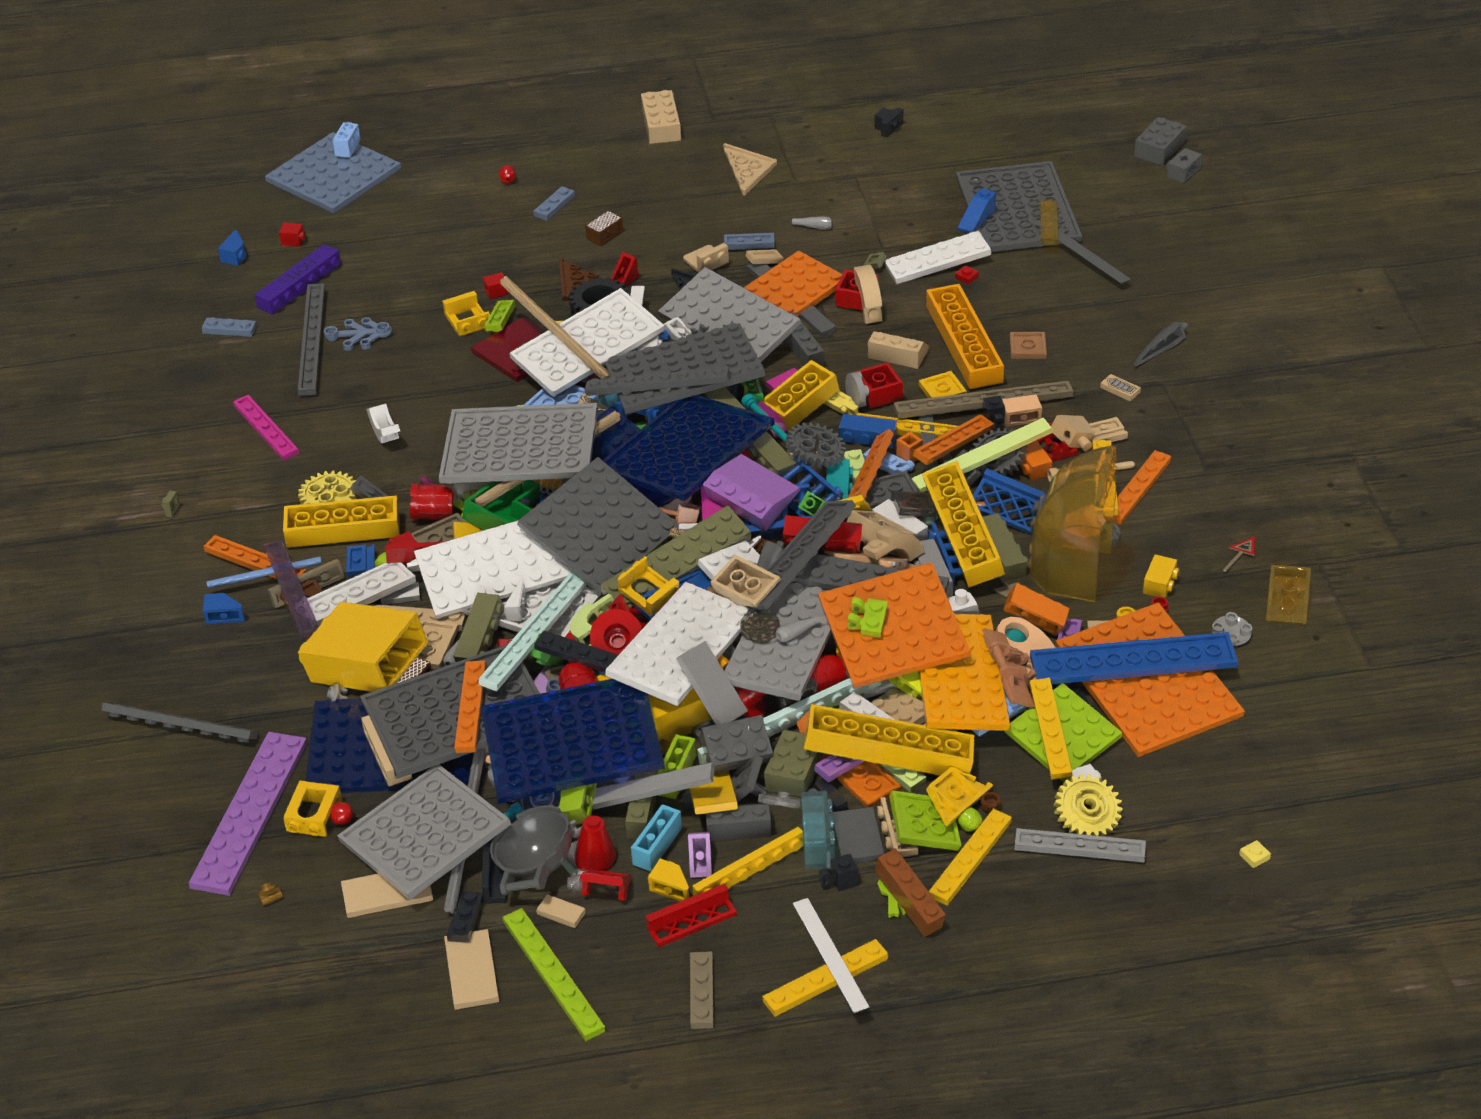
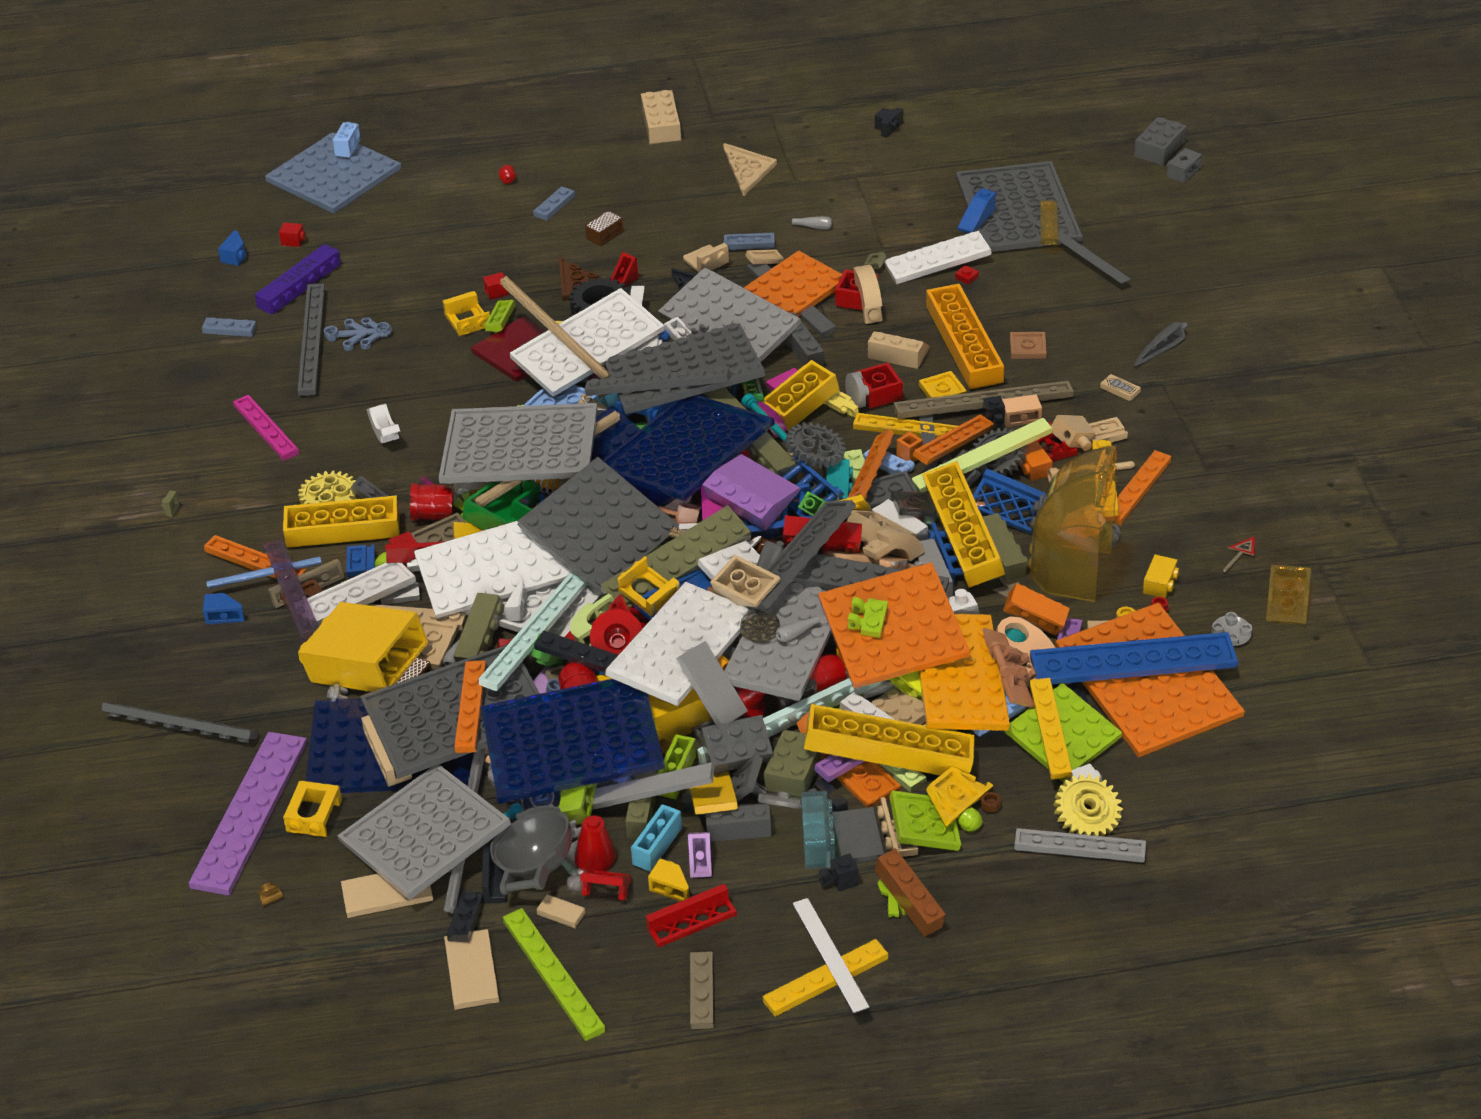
red piece [331,802,353,825] -> none
yellow plate [692,827,804,896] -> none
blue brick [839,414,897,448] -> none
yellow plate [929,809,1012,906] -> none
light yellow plate [1239,840,1271,868] -> none

